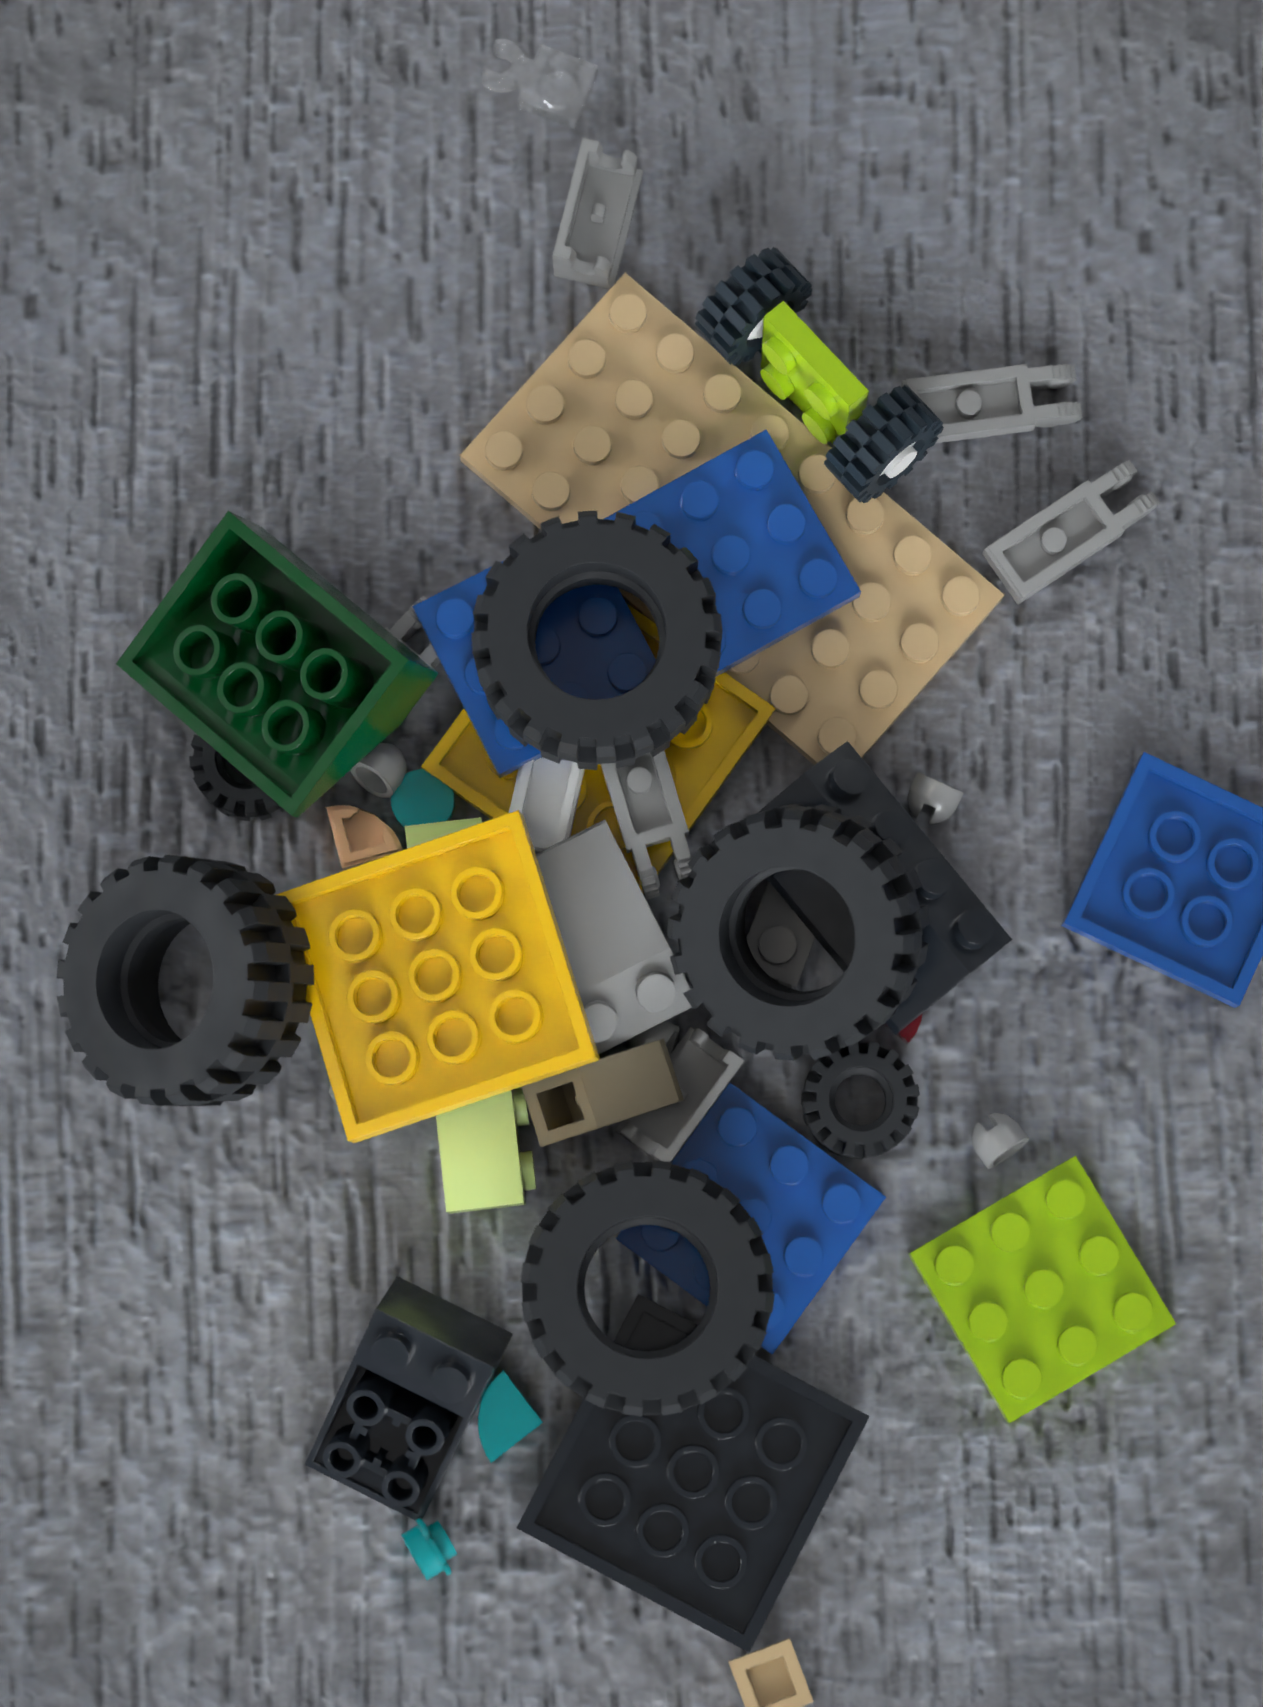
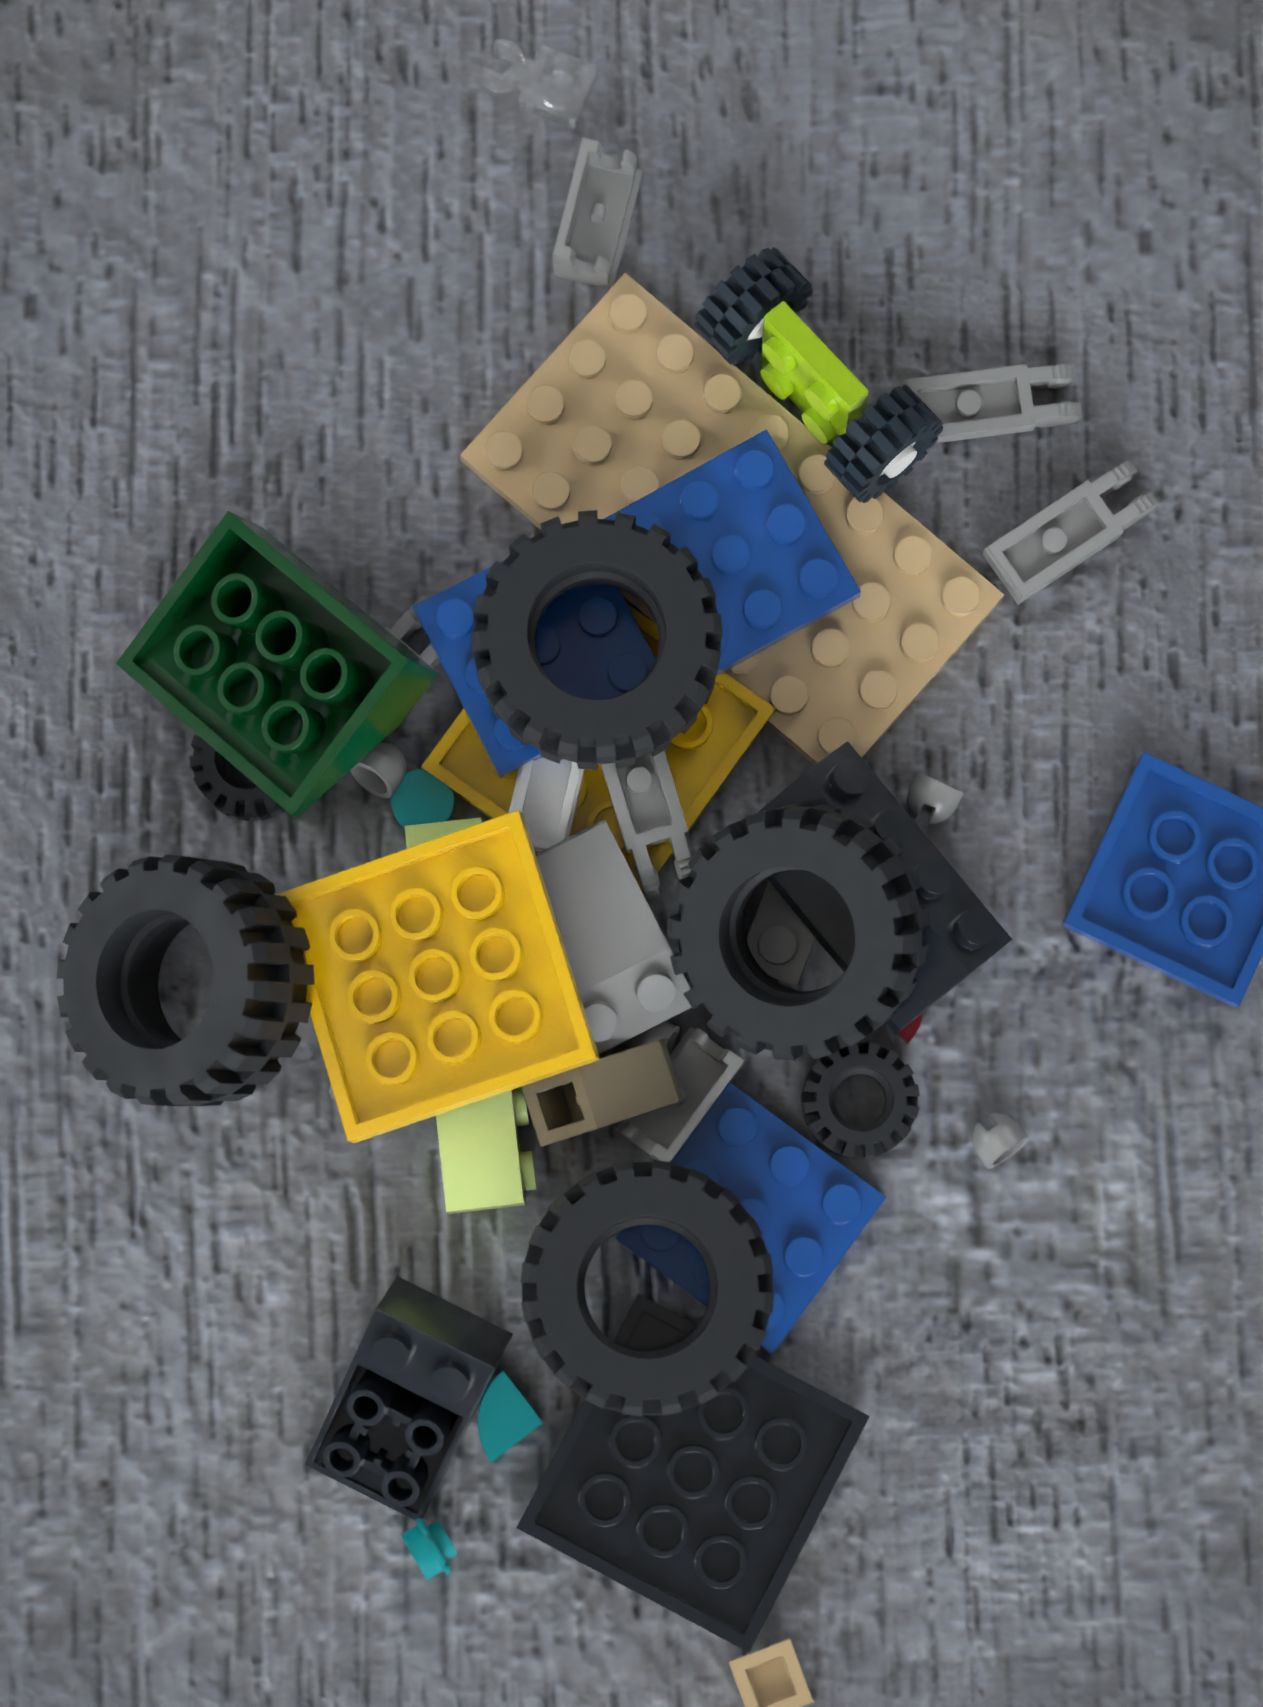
light nougat tile [326,805,403,871] -> none
lime plate [908,1155,1176,1423] -> none

